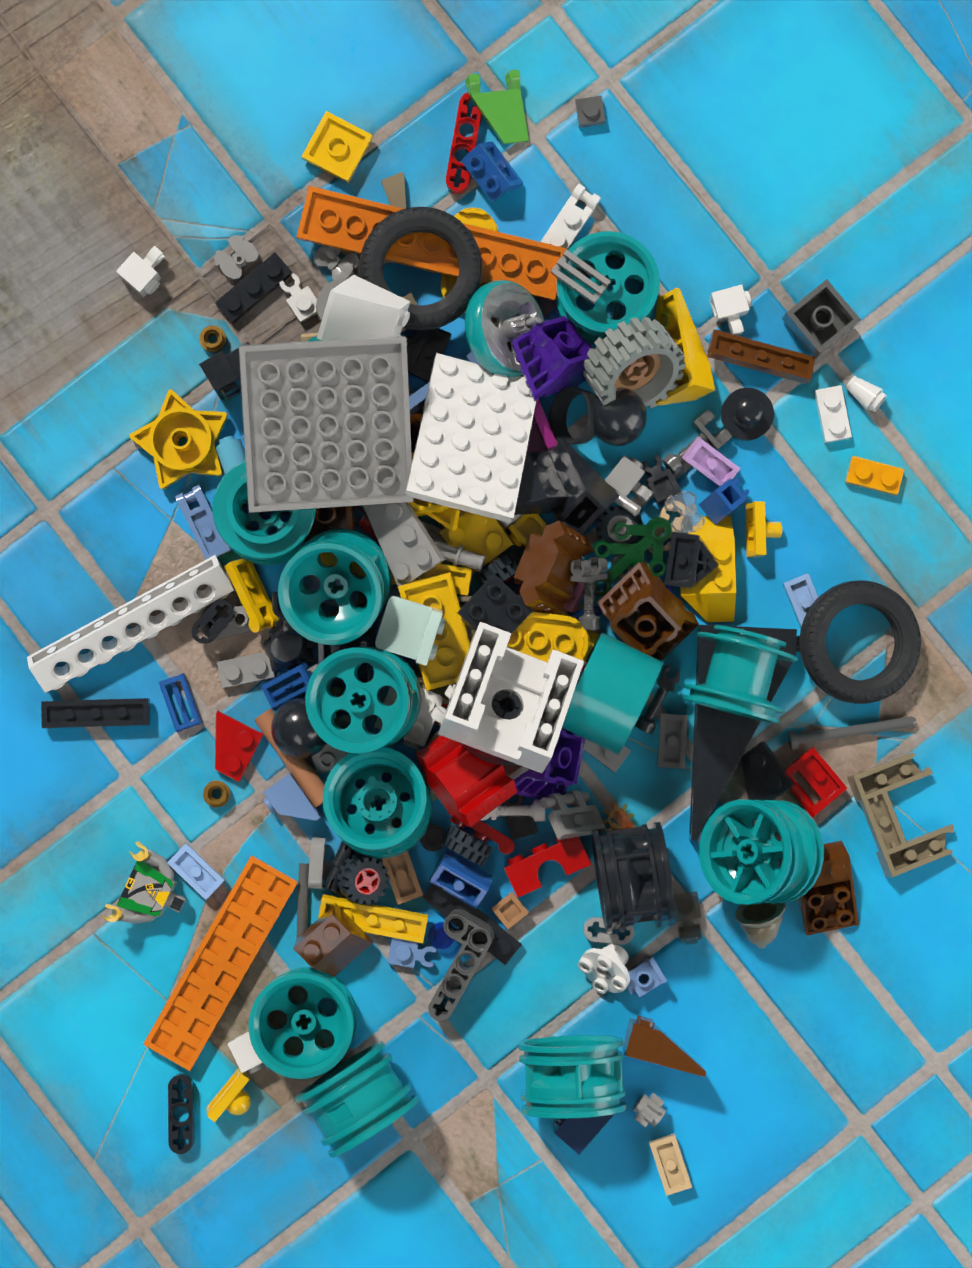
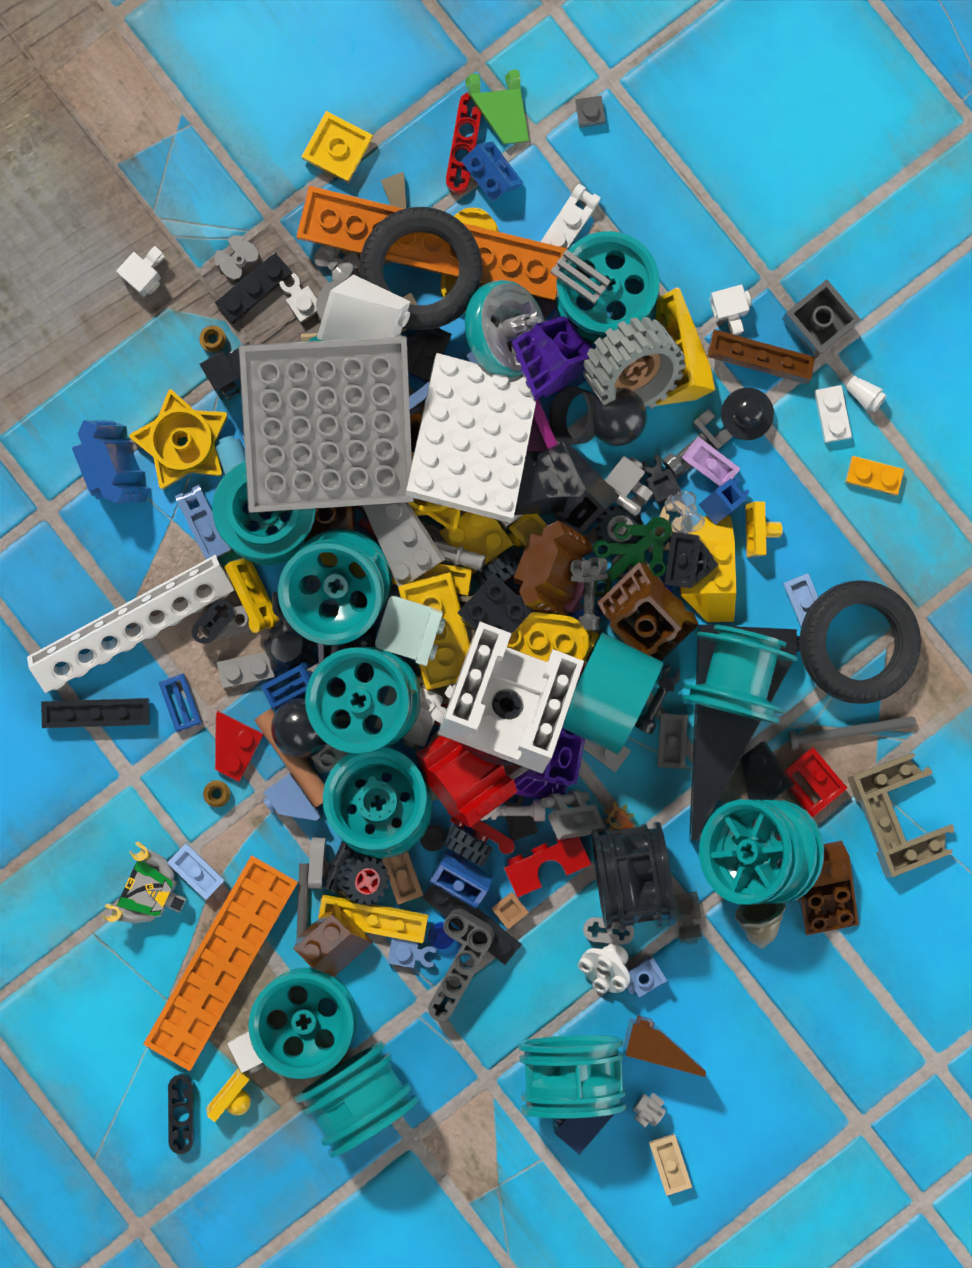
none -> blue slope [72,420,151,504]

